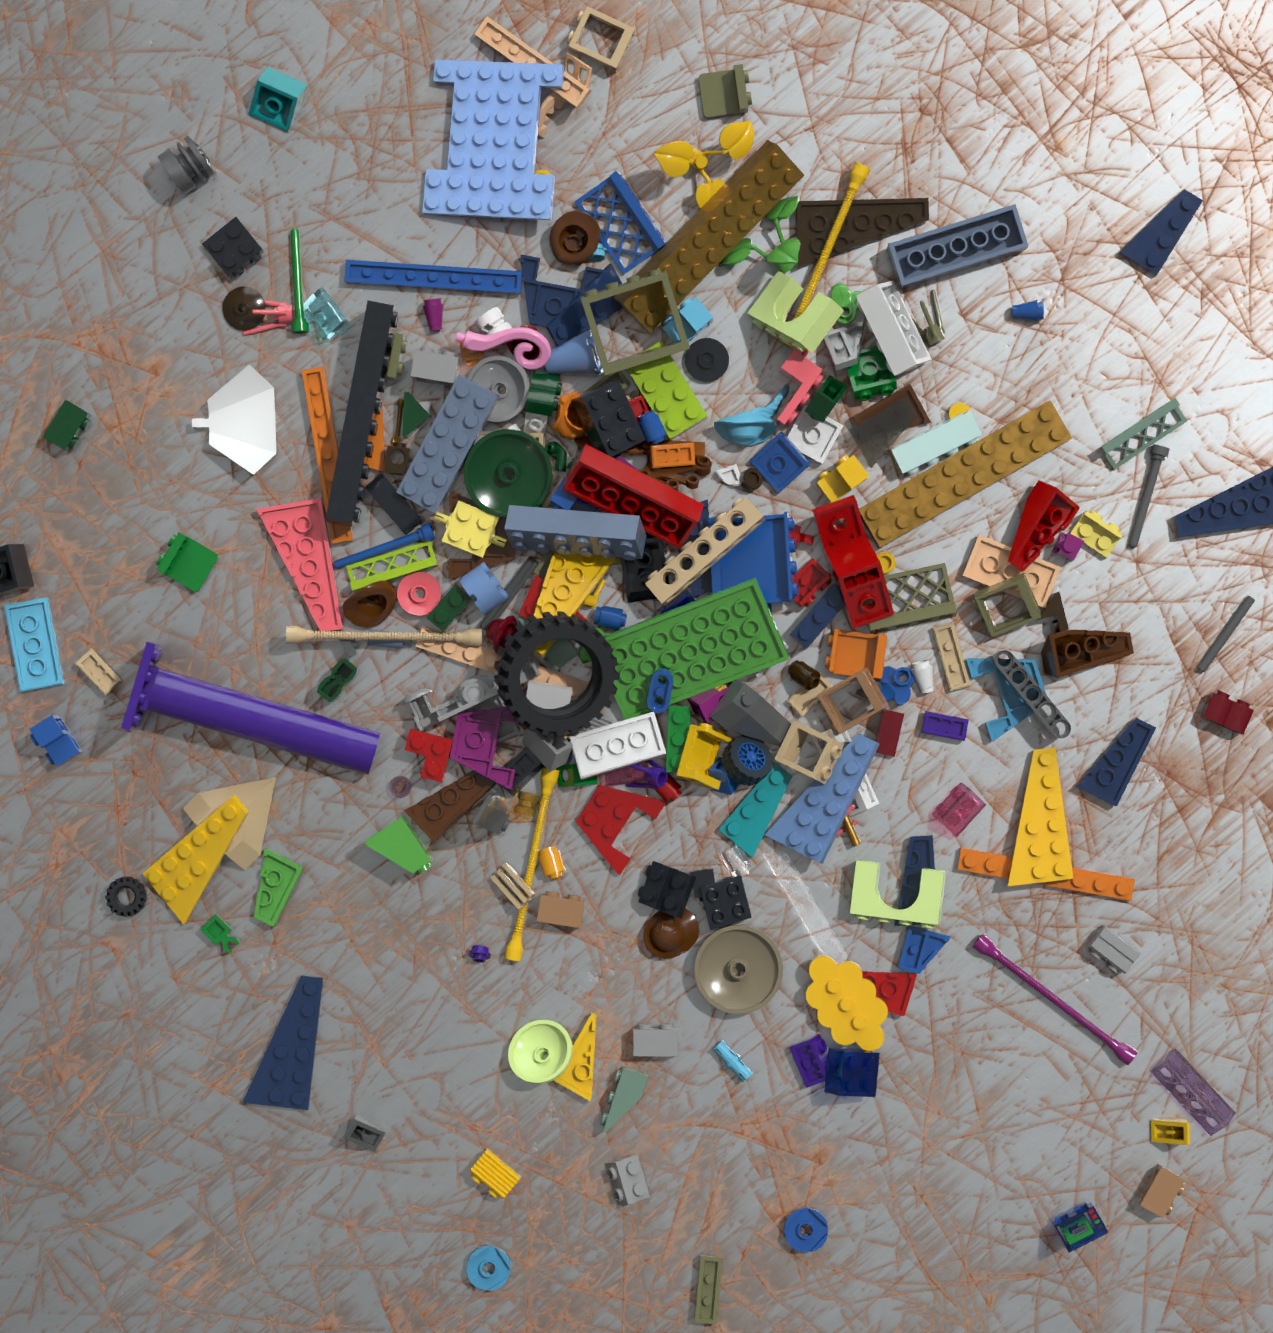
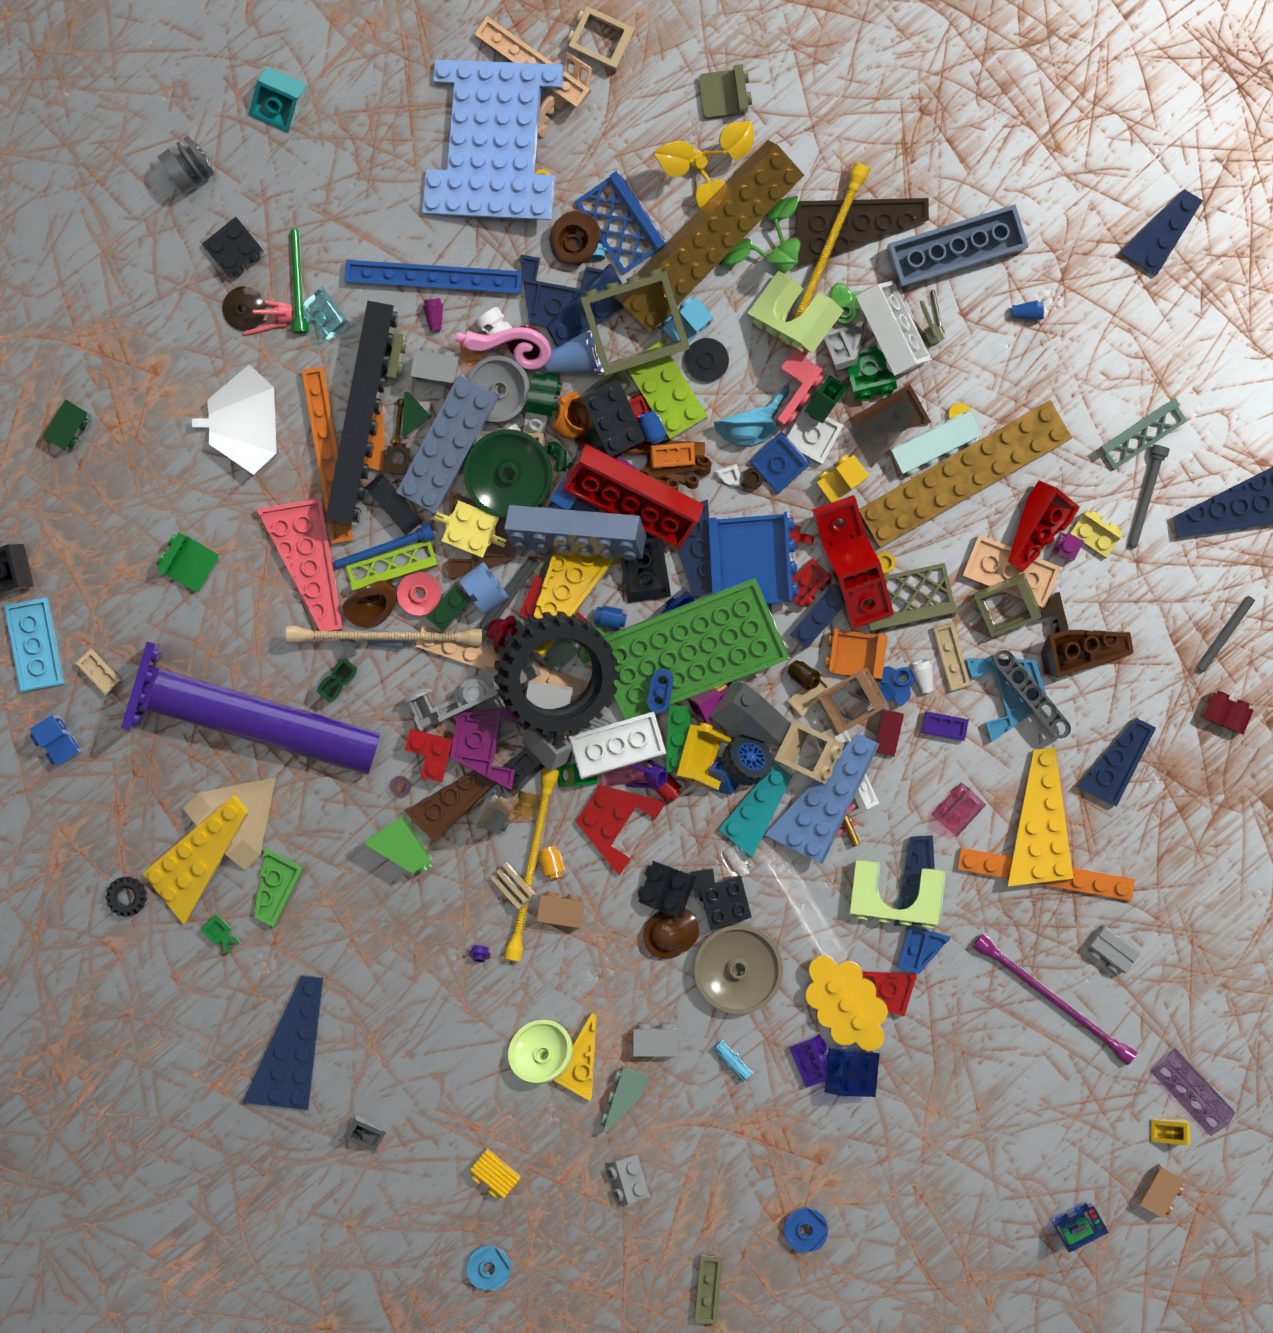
yellow hand [584,579,606,608] -> none
tan brick [645,497,766,606] -> none

